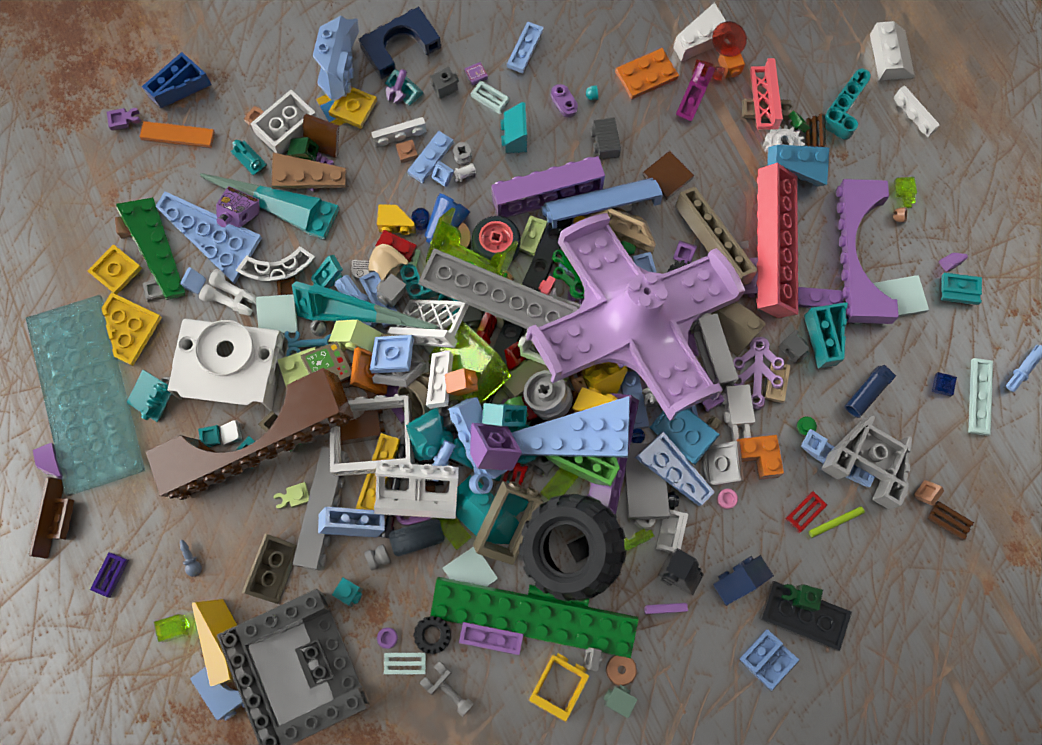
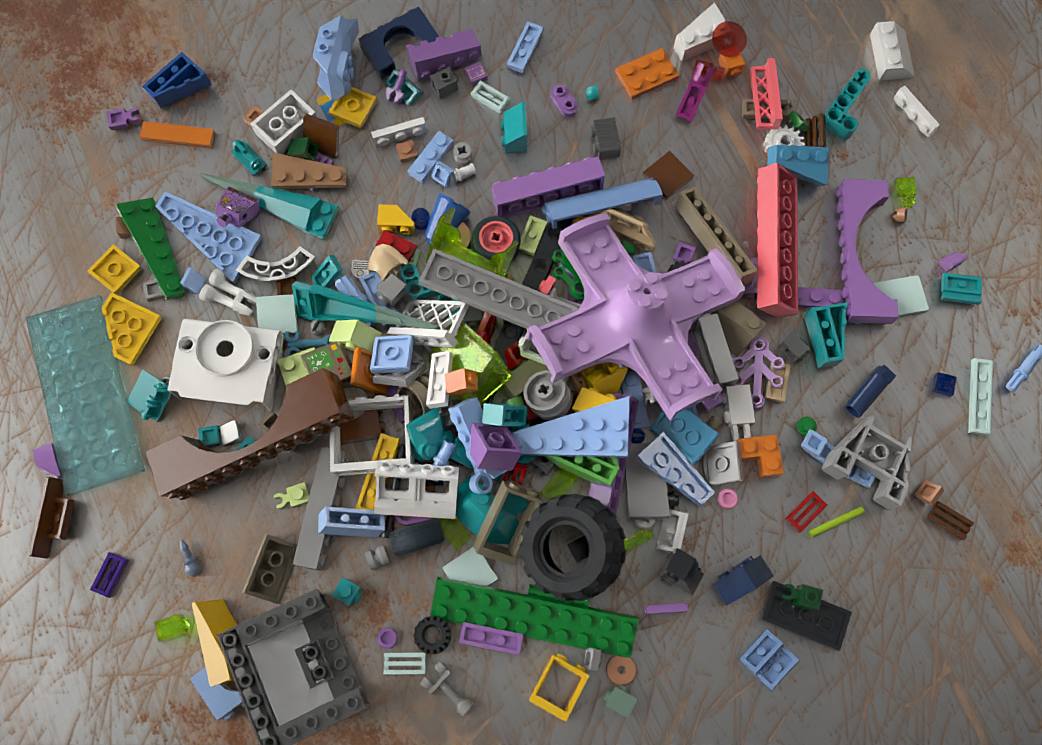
none -> medium lavender wedge [406,29,482,82]

